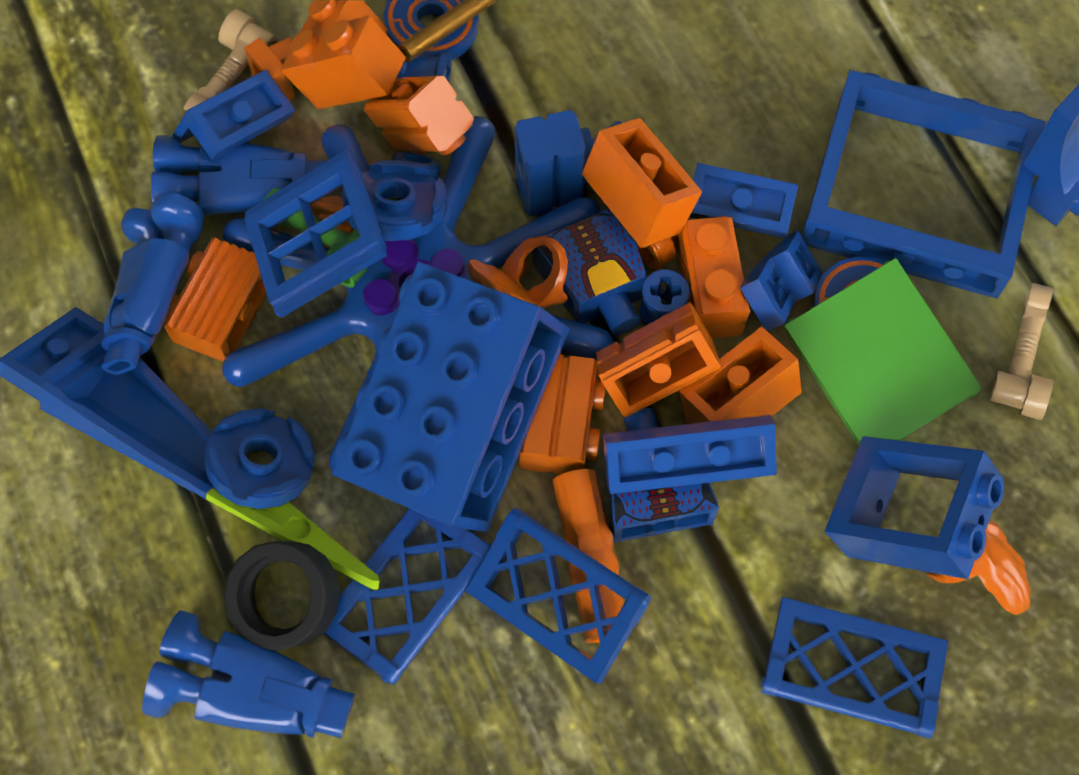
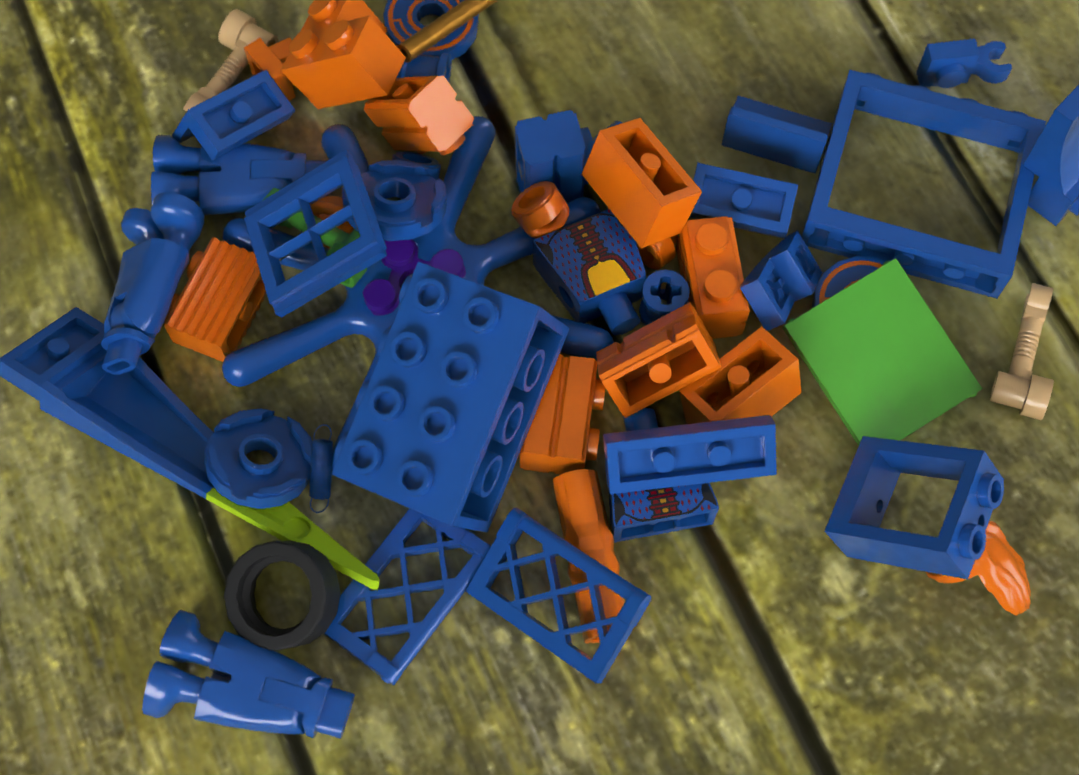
orange piece [467,236,568,308] -> none
blue window [761,597,948,739] -> none
none -> blue piece [309,424,333,513]
none -> orange tile [511,181,570,239]
none -> blue panel [721,95,832,174]
none -> blue plate [916,39,1012,88]

